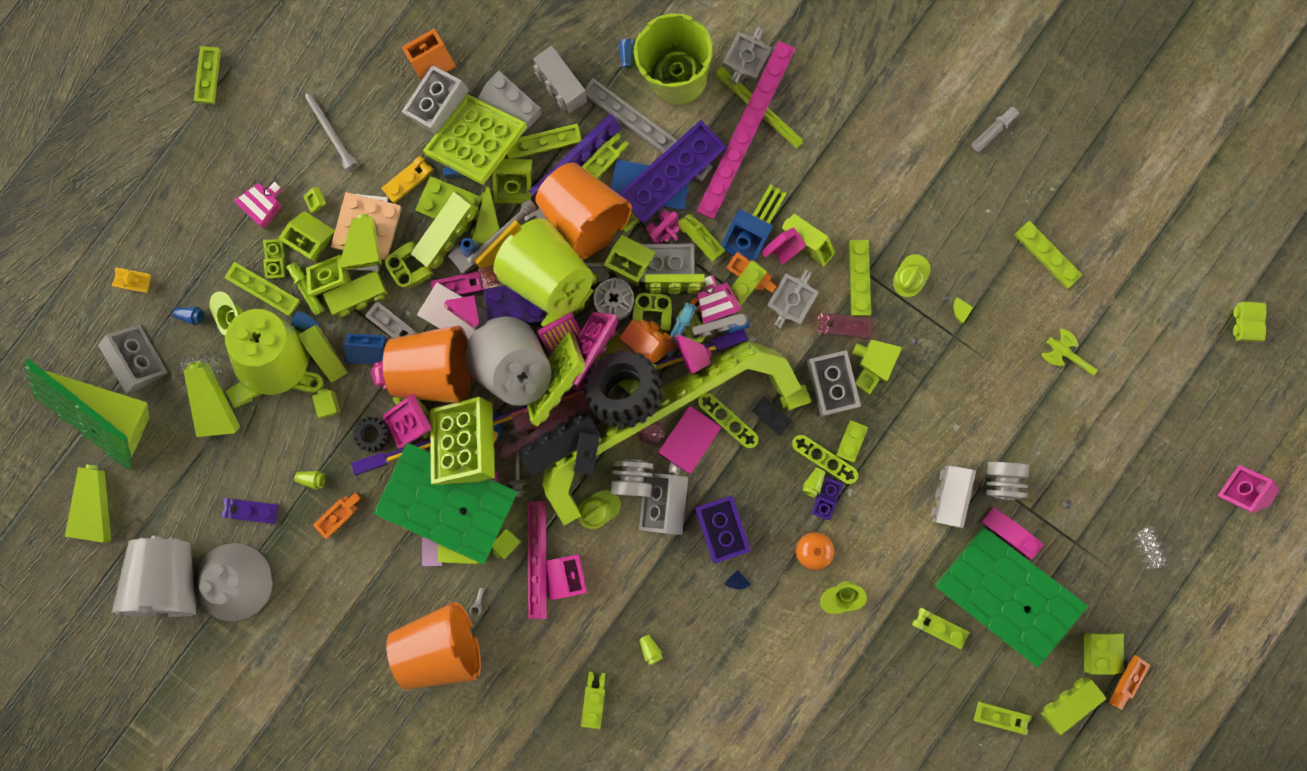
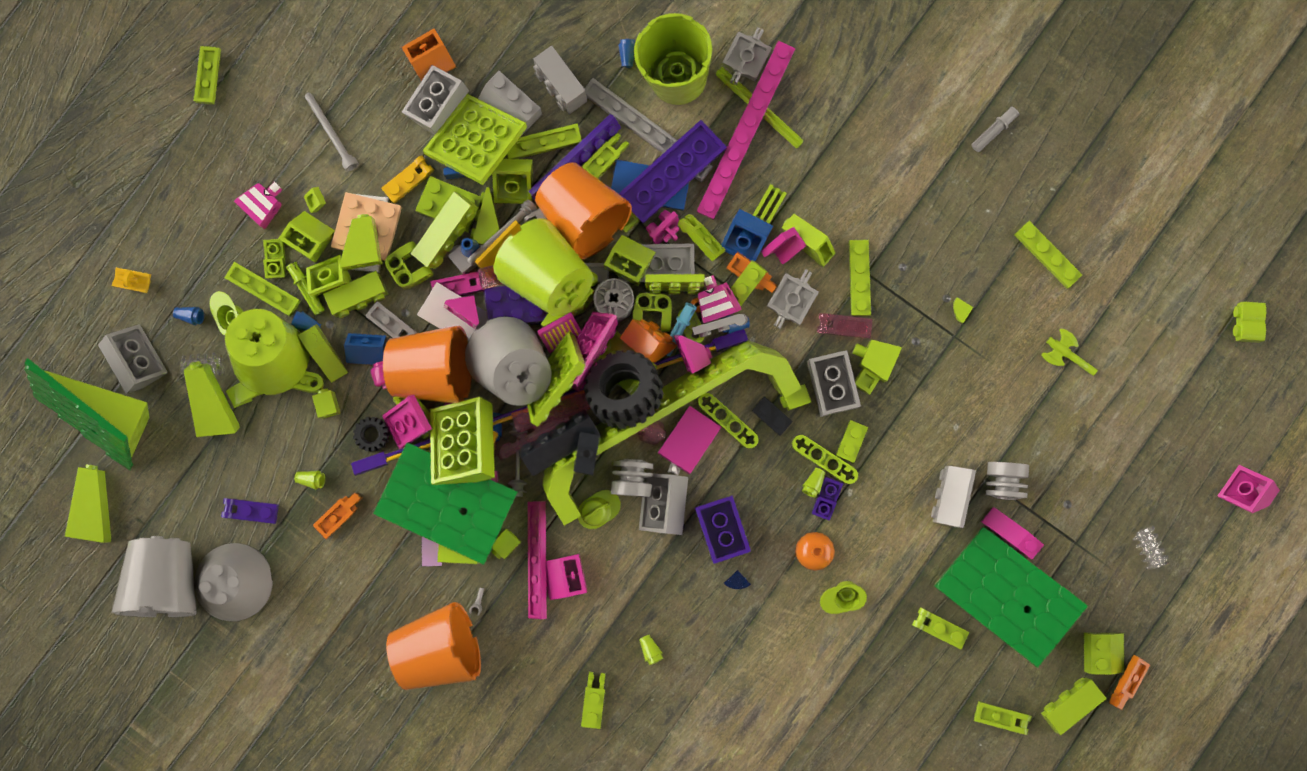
lime piece [893,254,931,297] -> none

